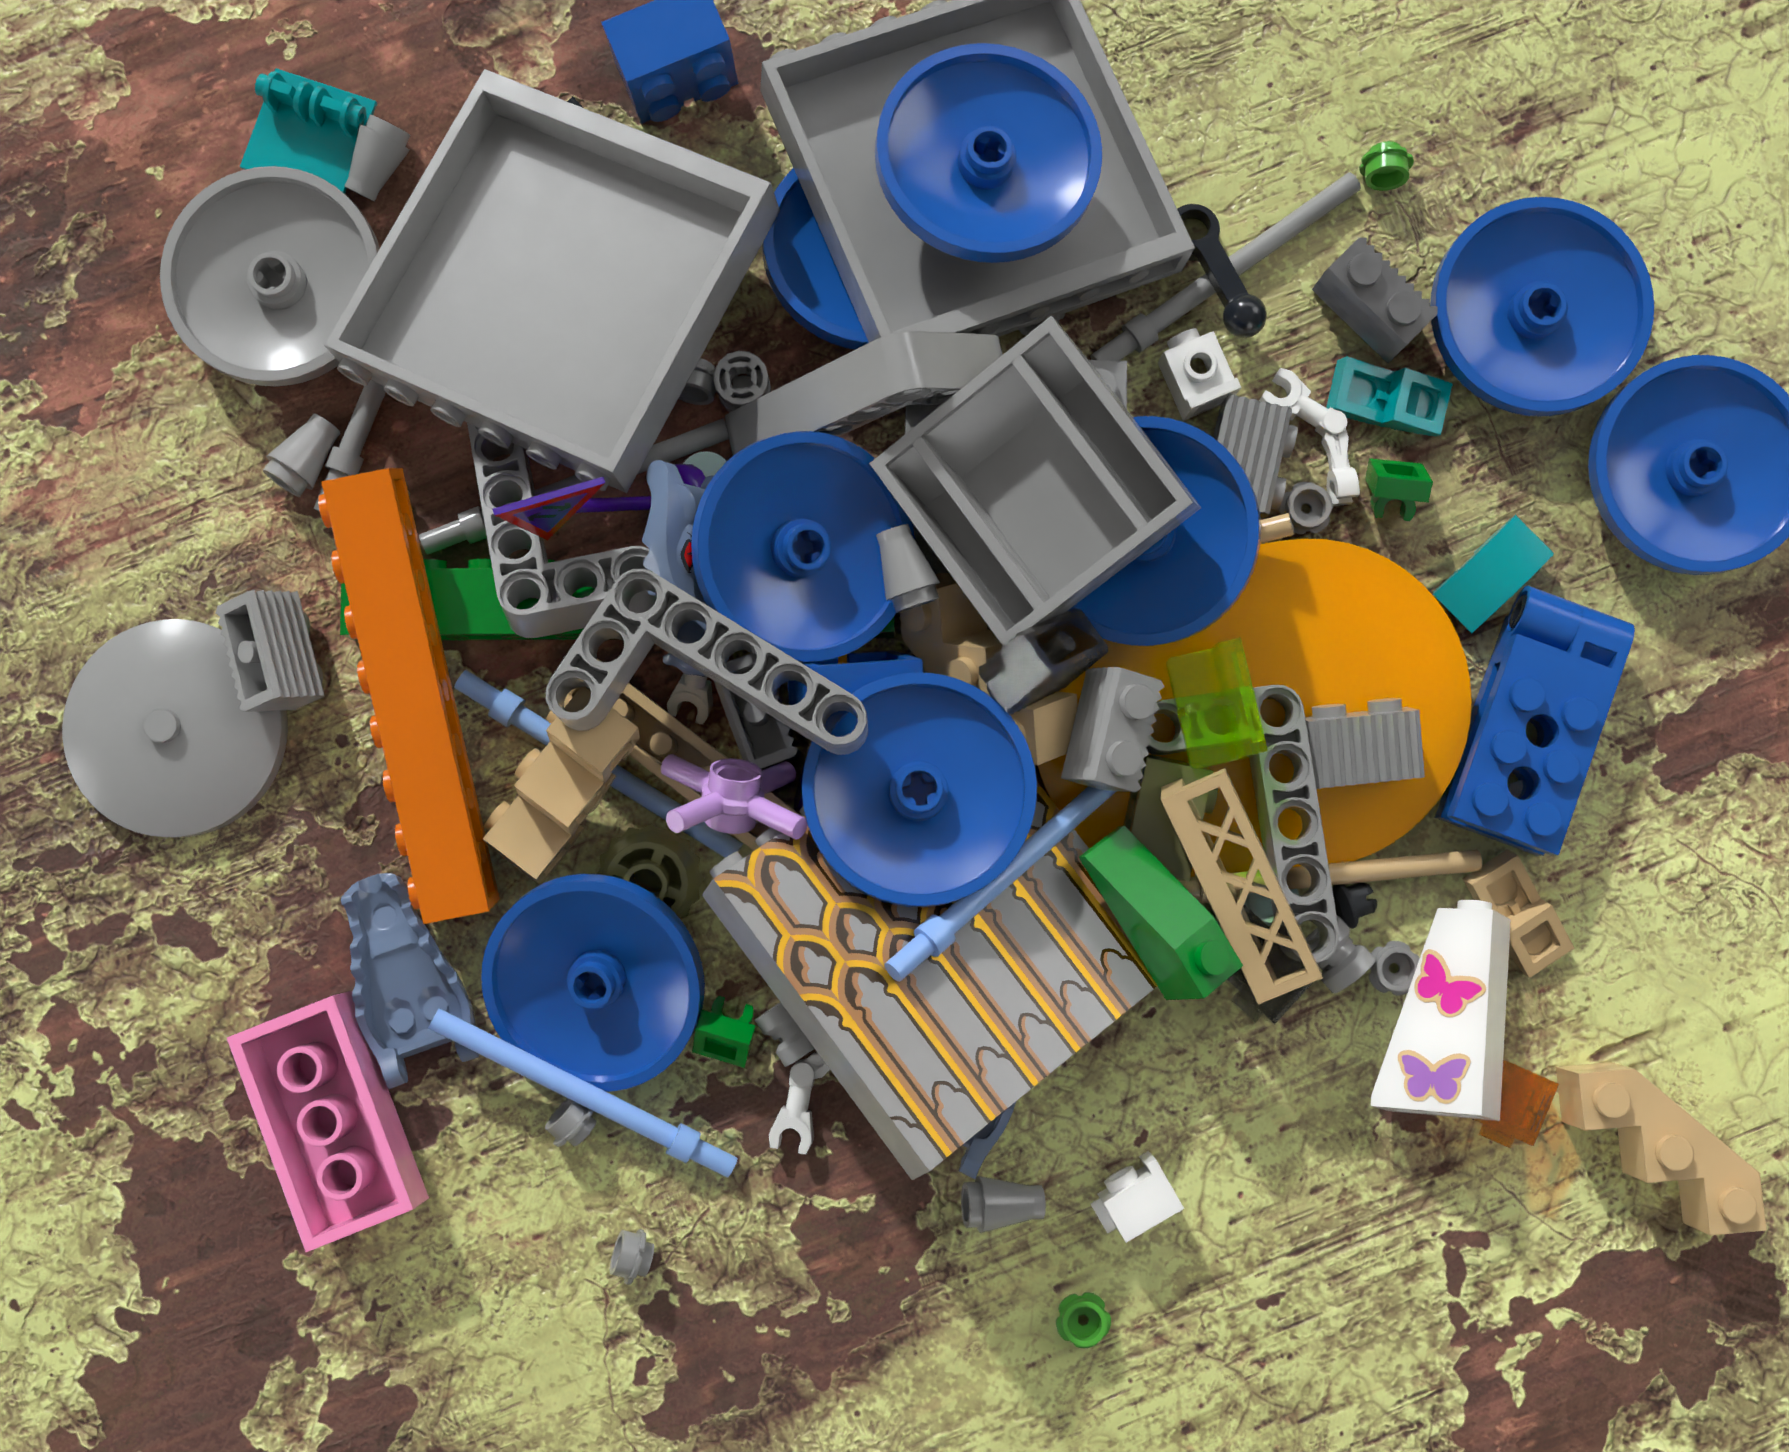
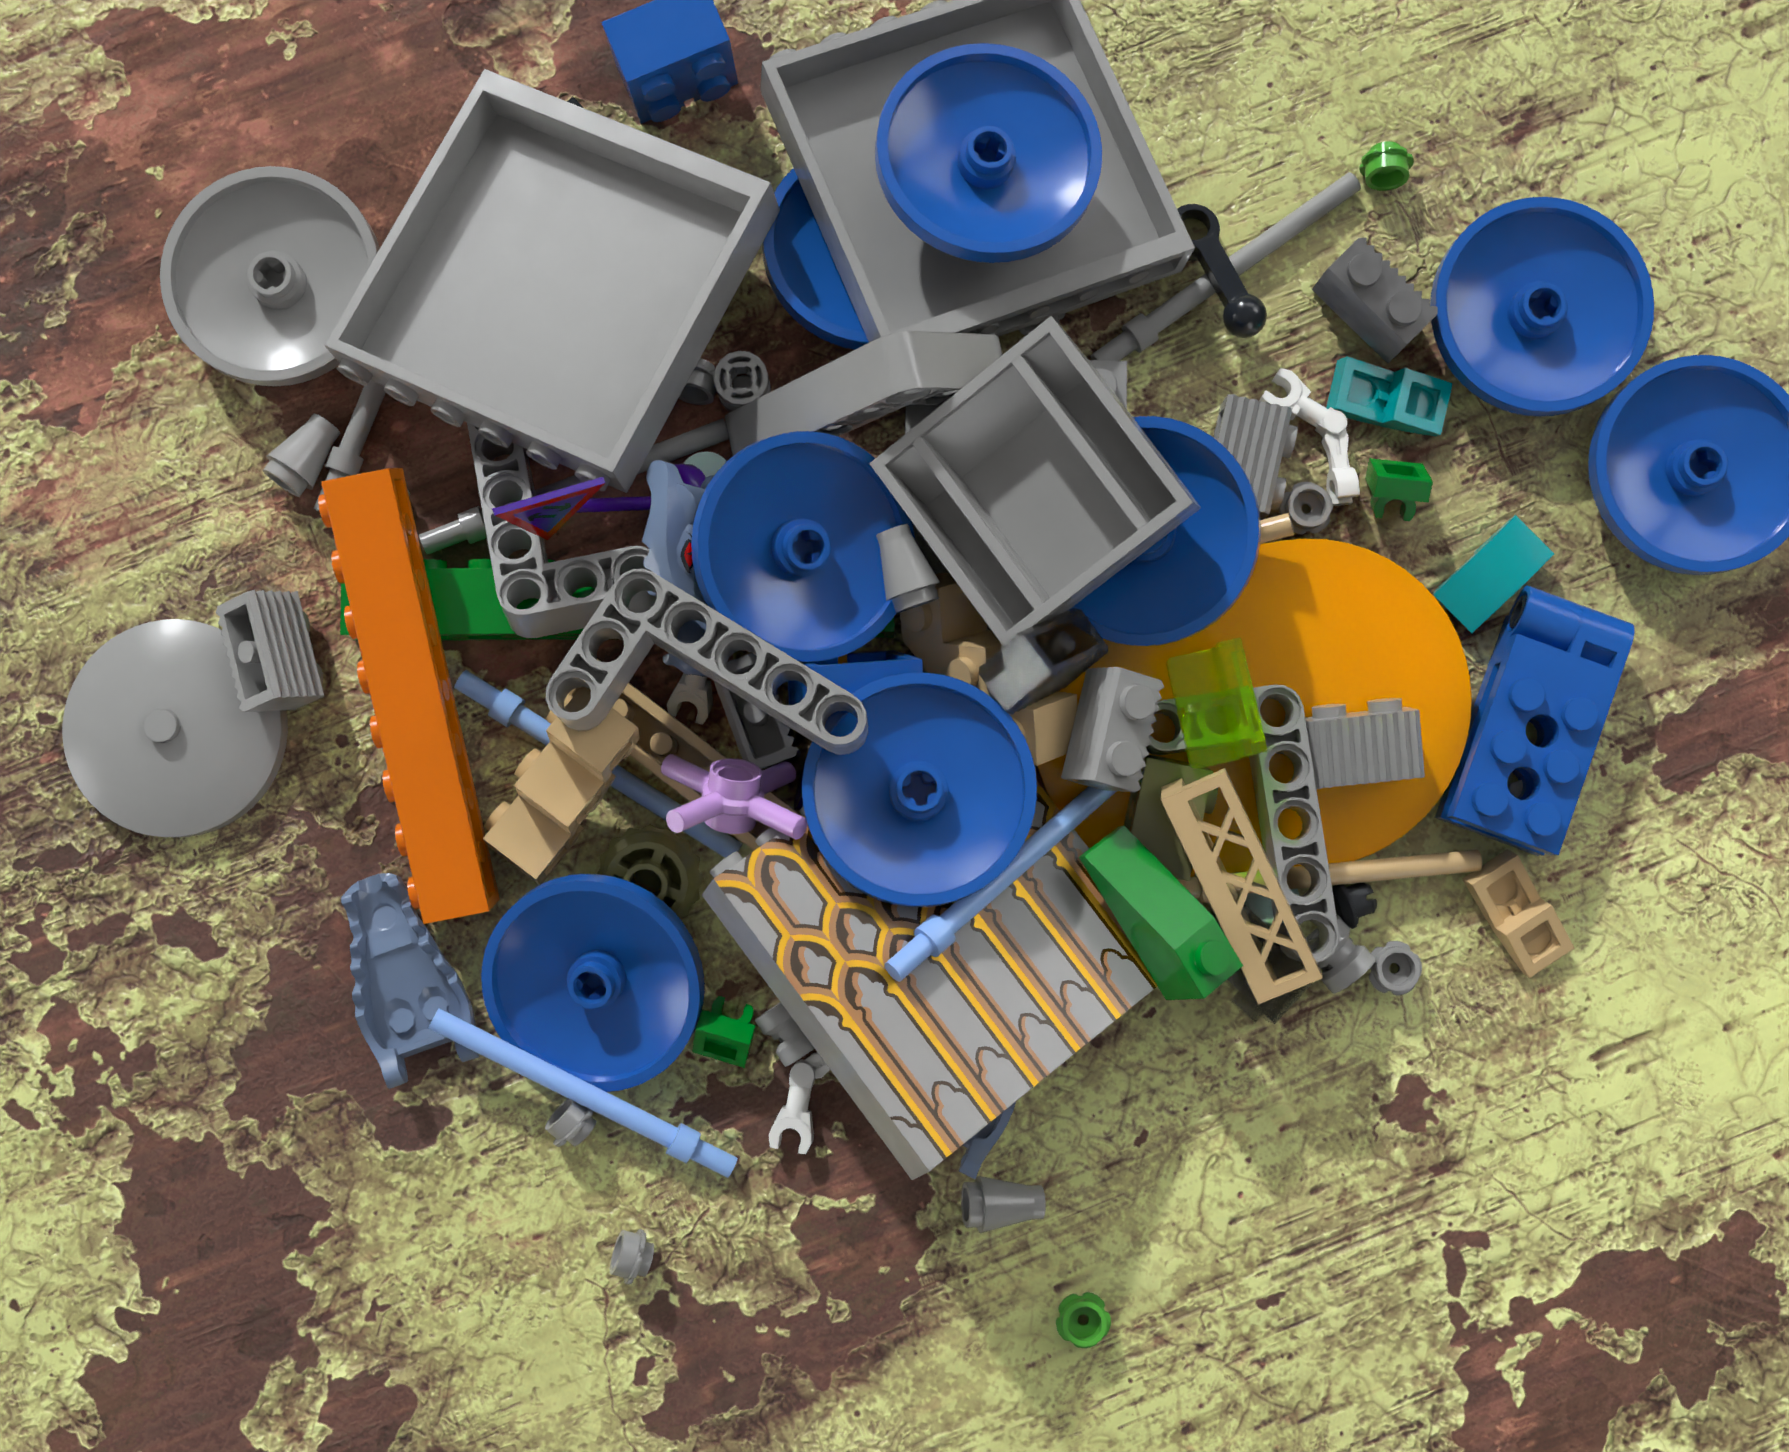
bright pink brick [227,991,429,1252] -> none
teal hinge [240,68,377,194] -> none
light grey cone [344,114,411,202] -> none
white brick [1091,1151,1184,1243] -> none
white brick [1158,328,1242,421] -> none
white slope [1371,900,1511,1121] -> none
clear orange brick [1470,1060,1559,1149] -> none
tan brick [1556,1062,1767,1235] -> none

